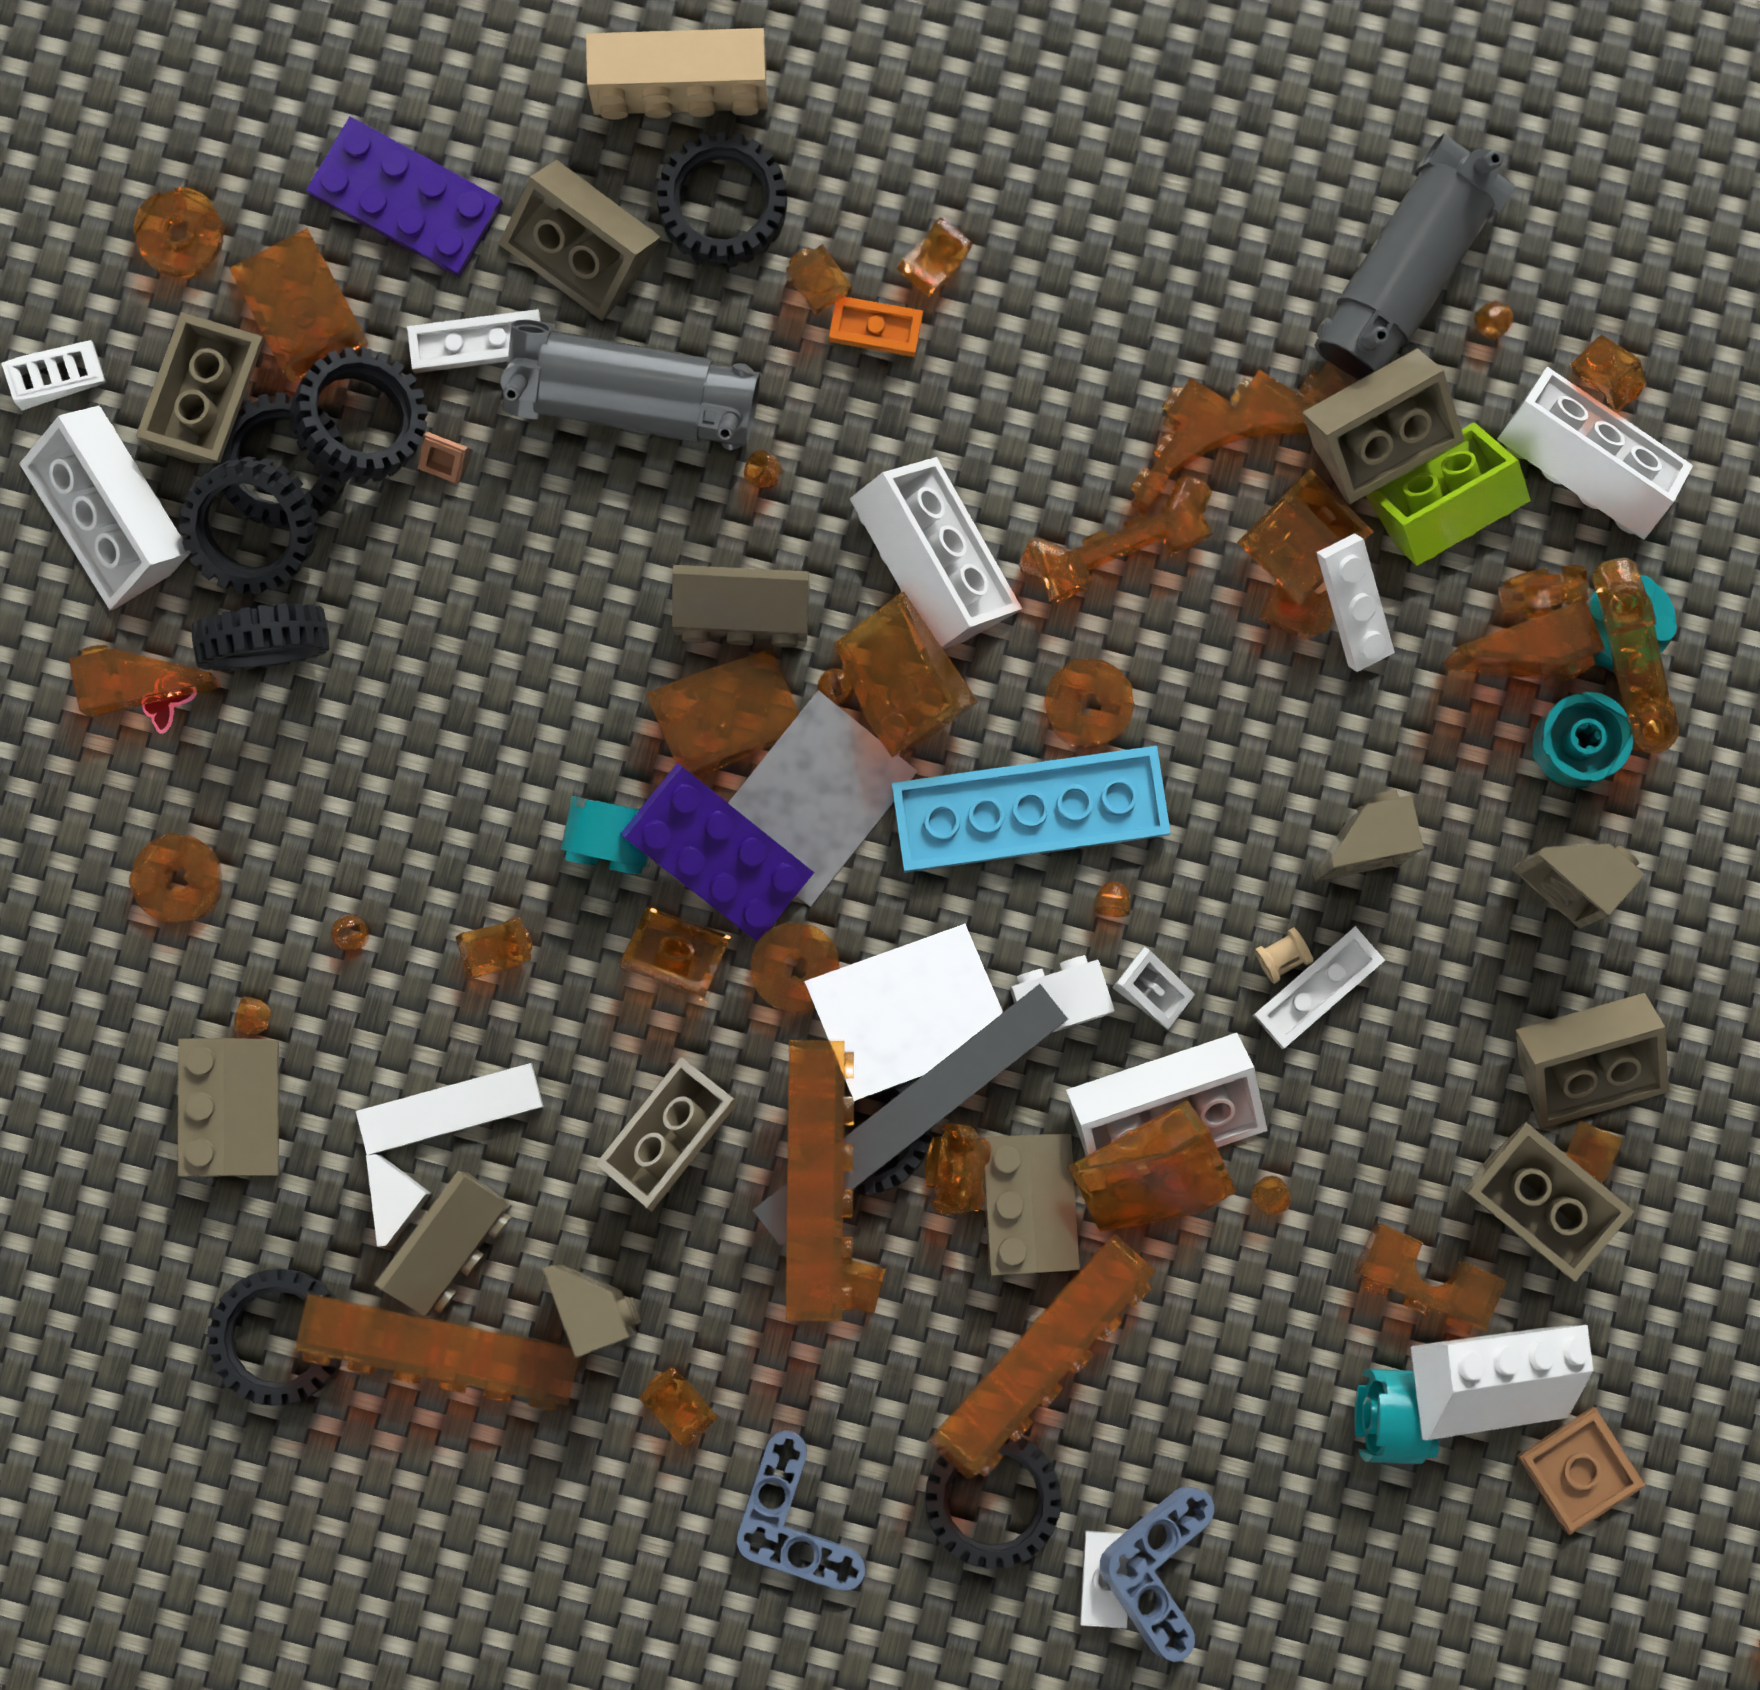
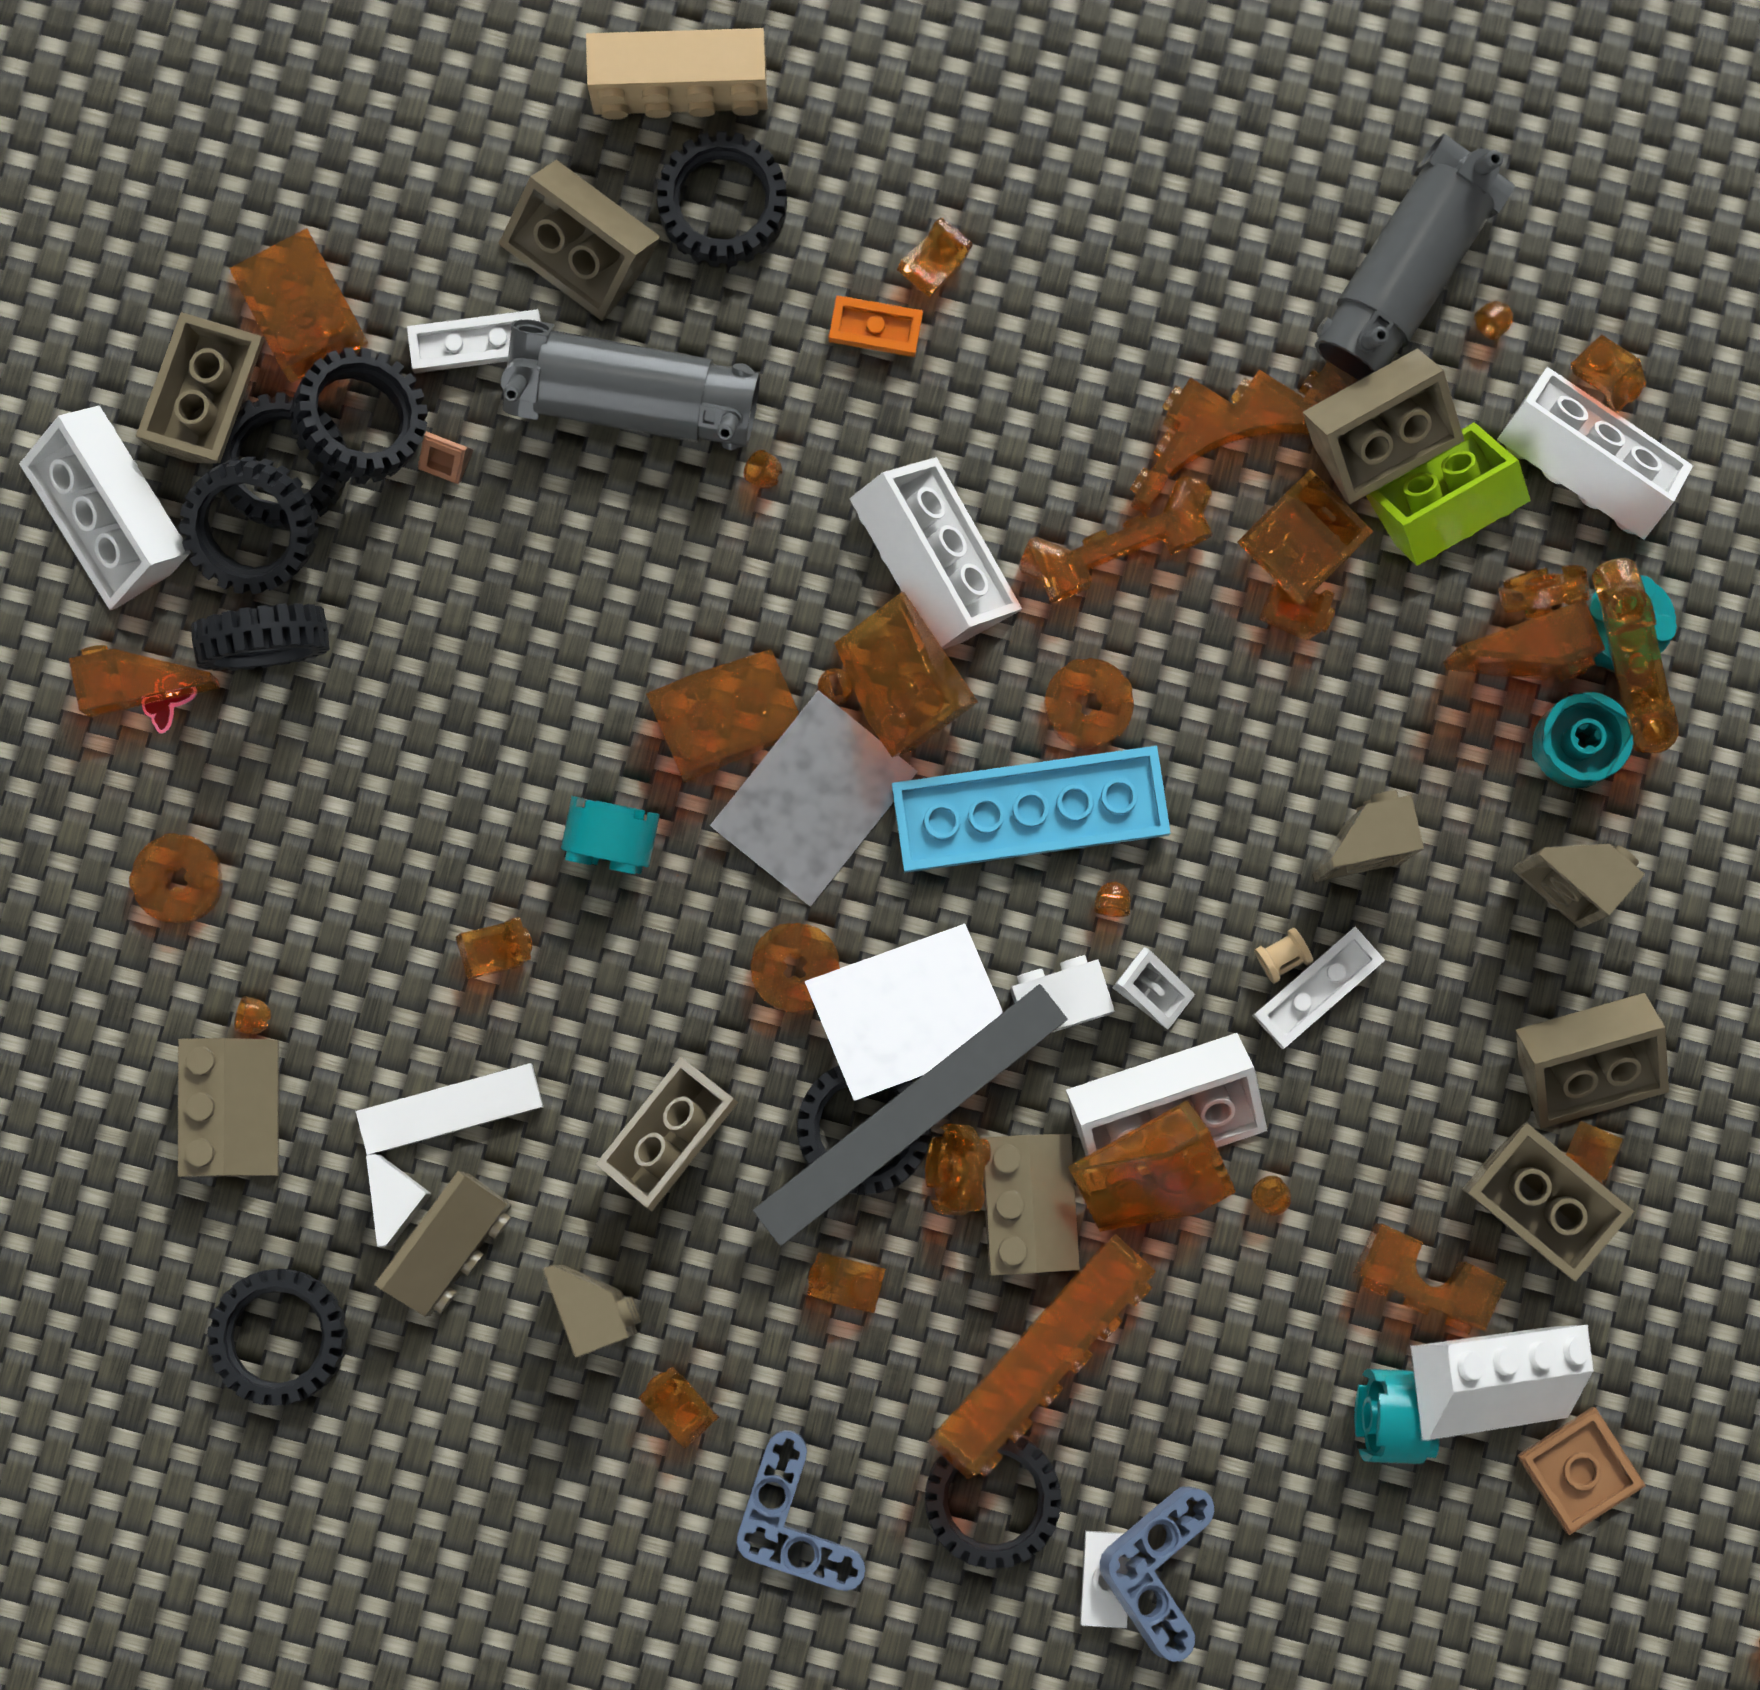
white slope [2,340,106,410] -> none
clear orange plate [133,187,225,279] -> none
clear orange brick [294,1293,579,1411] -> none
dark purple plate [306,116,503,278] -> none
clear orange hinge [331,915,369,951] -> none
clear orange slope [619,906,731,1002] -> none
dark purple plate [620,763,815,942] -> none
dark tan slope [672,565,810,647] -> none
clear orange bracket [786,244,852,315] -> none
clear orange brick [786,1040,854,1321] -> none
white plate [1317,533,1395,672] -> none

